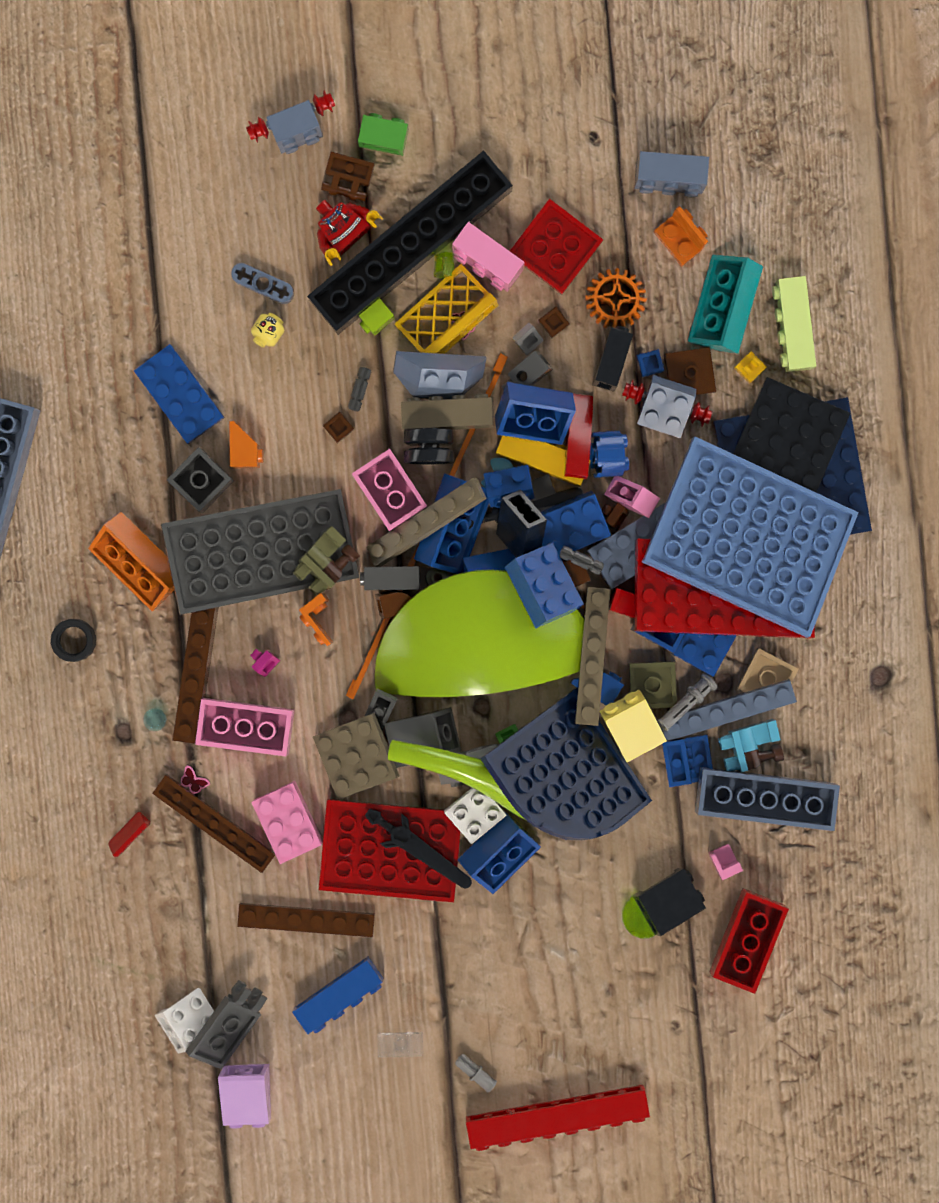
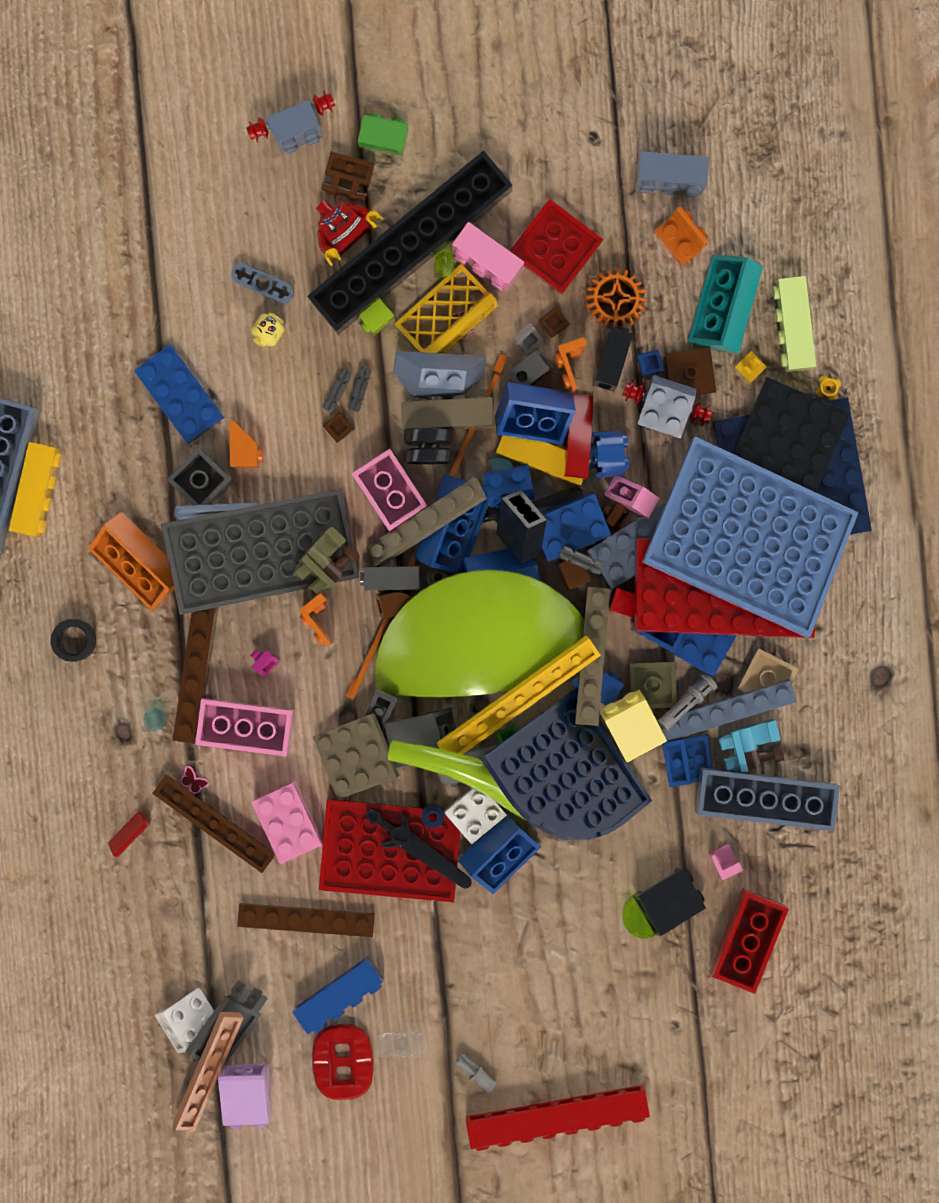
blue brick [505,543,584,628] -> none
none -> yellow brick [8,442,62,537]
none -> nougat plate [172,1012,243,1131]
none -> sand blue axle [174,503,258,520]
none -> red piece [312,1024,374,1100]
none -> dark grey axle [323,369,351,412]
none -> dark blue brick [421,803,445,828]
none -> yellow plate [437,635,601,755]
none -> orange bracket [554,337,587,393]
none -> yellow plate [815,376,841,400]

